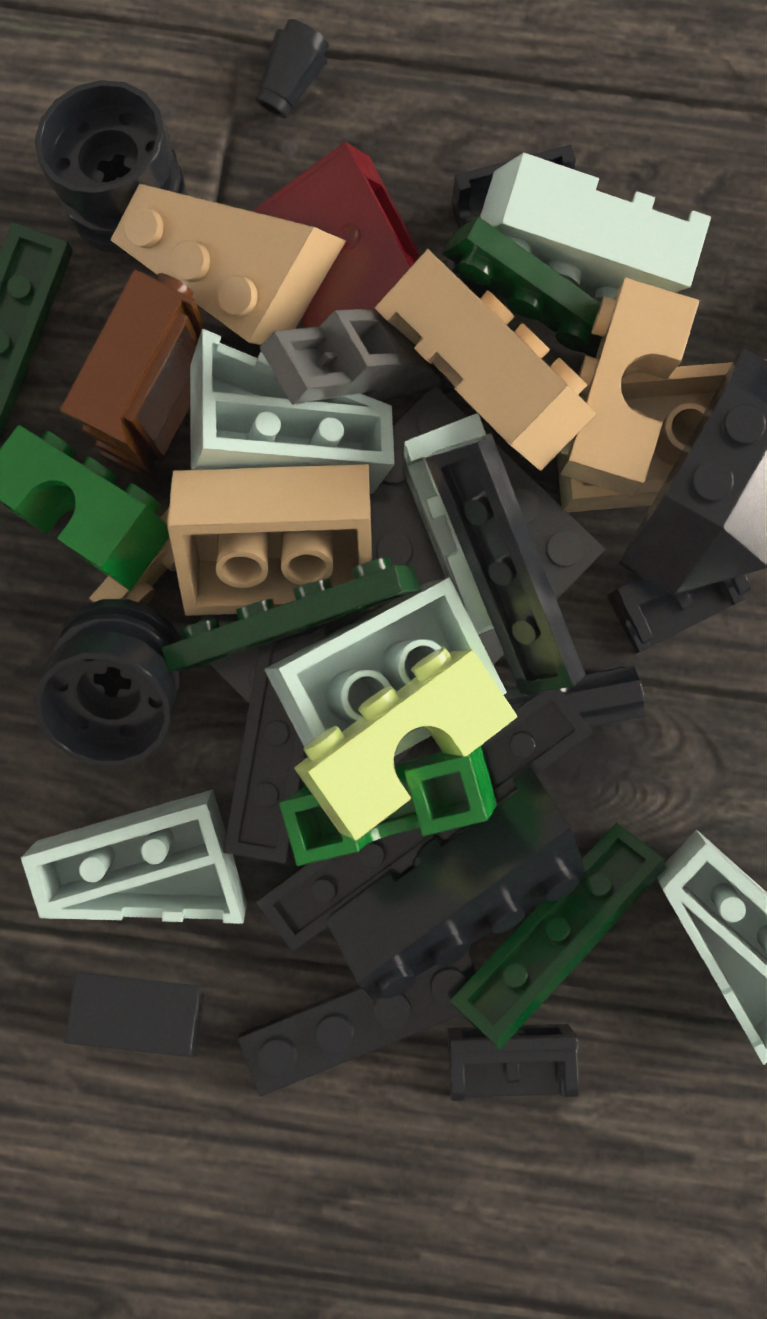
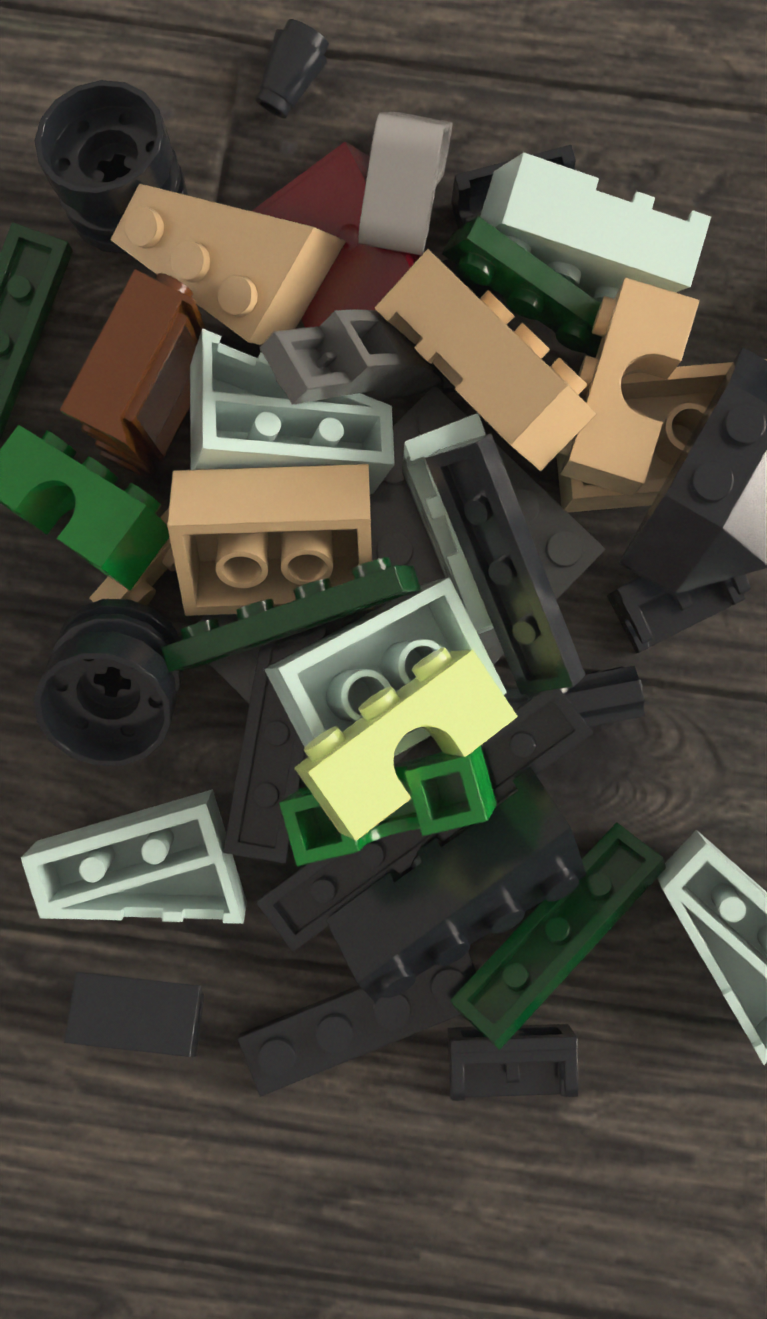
none -> light grey beam [358,112,452,256]

